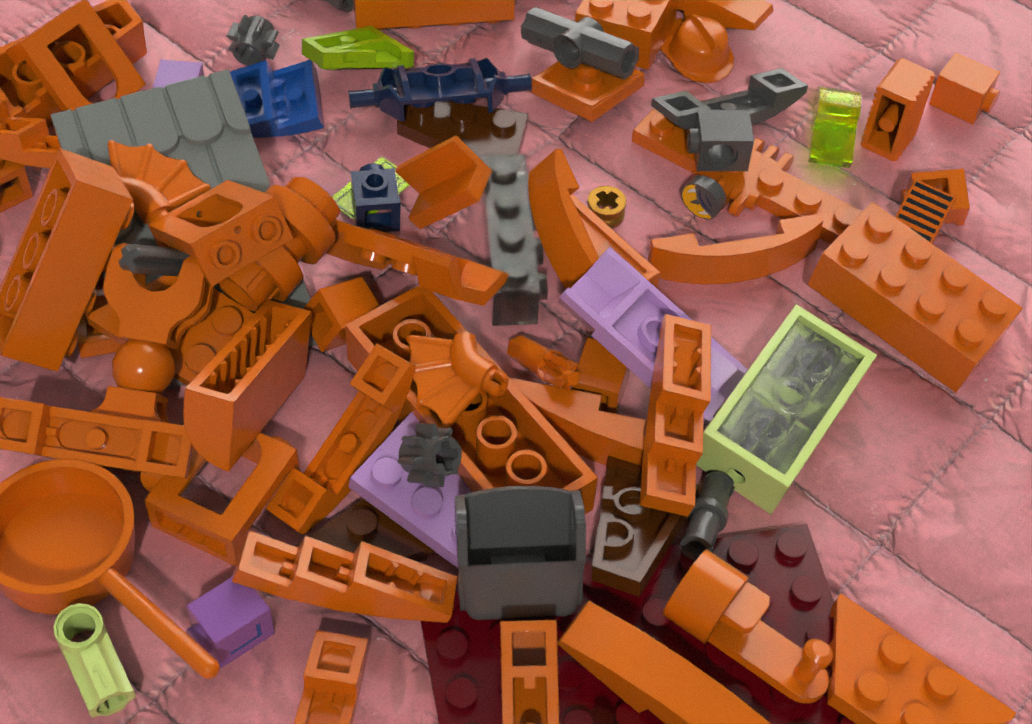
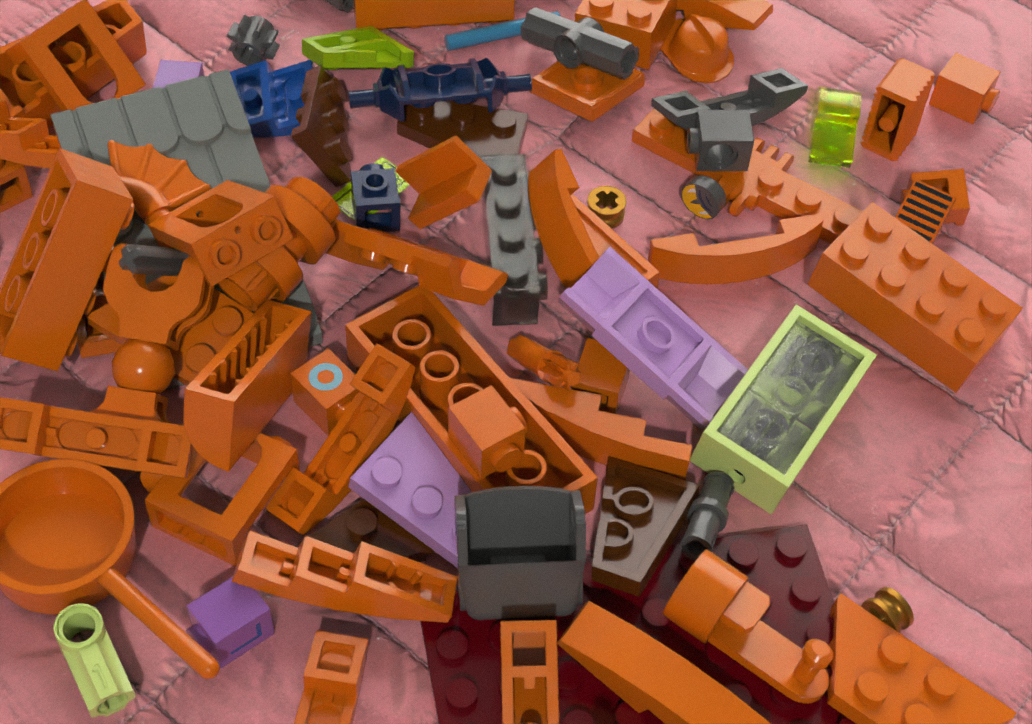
orange brick [303,277,379,352] -> none
dark grey gear [398,423,462,488] -> none
orange arm [406,332,509,428] -> none
orange slope [640,314,711,517] -> none
none -> orange brick [290,348,358,436]
none -> reddish brown wing [291,65,353,187]
none -> dark azure bar [444,11,560,51]
none -> orange brick [448,385,527,479]
none -> pearl gold bush [861,587,914,633]

